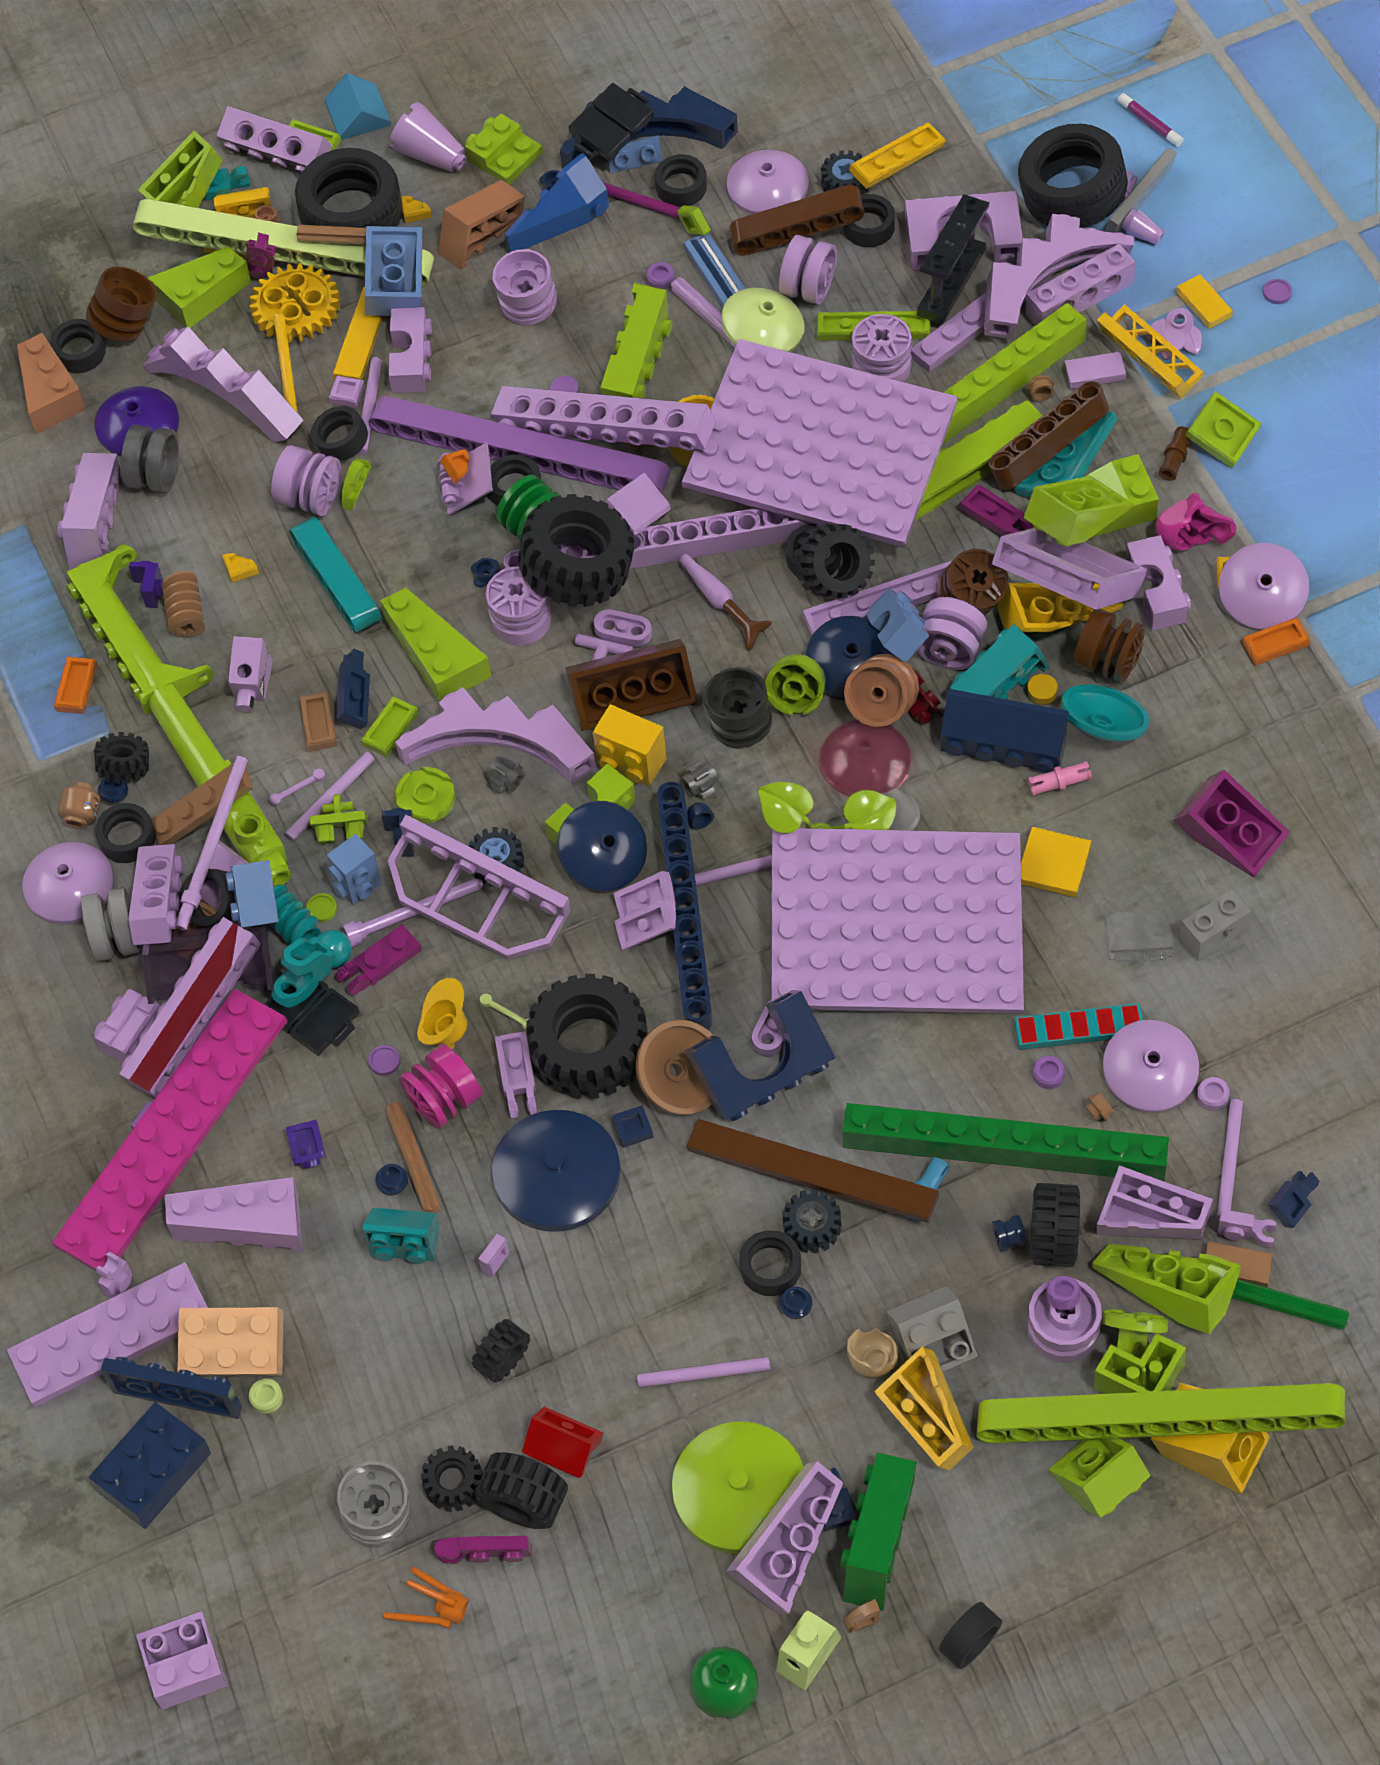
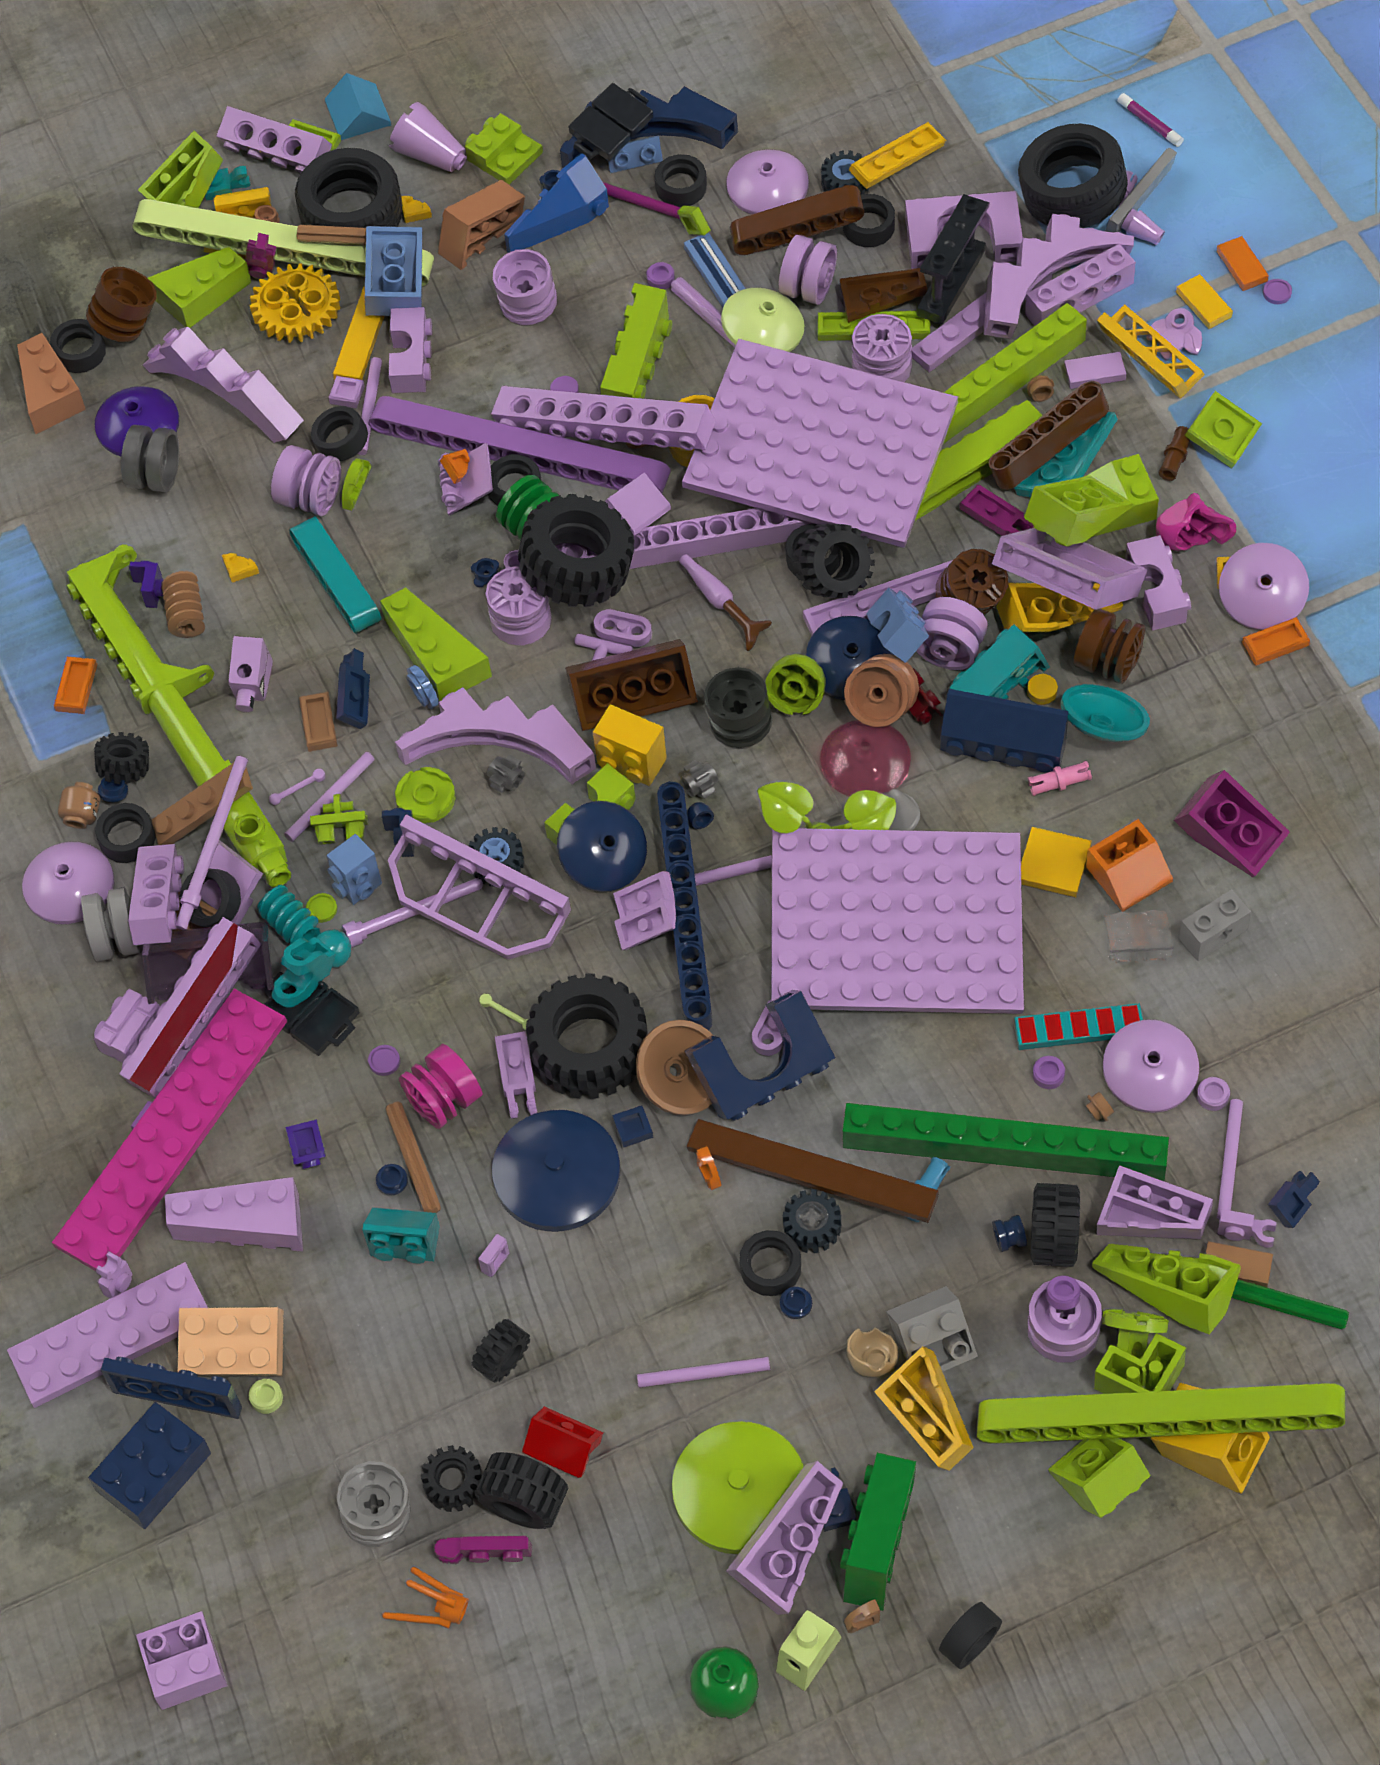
lavender wedge [58,453,121,570] -> none
medium blue brick [226,860,278,927] -> none
yellow bar [274,314,298,413] -> none
magenta hinge [335,924,422,996] -> none
lime tile [361,696,419,758] -> none
yellow piece [417,978,468,1049] -> none
none -> medium blue gear [406,665,438,710]
none -> orange tile [696,1146,721,1190]
none -> reddish brown wing [840,268,927,323]
none -> orange slope [1086,819,1173,912]
none -> orange tile [1216,236,1269,291]

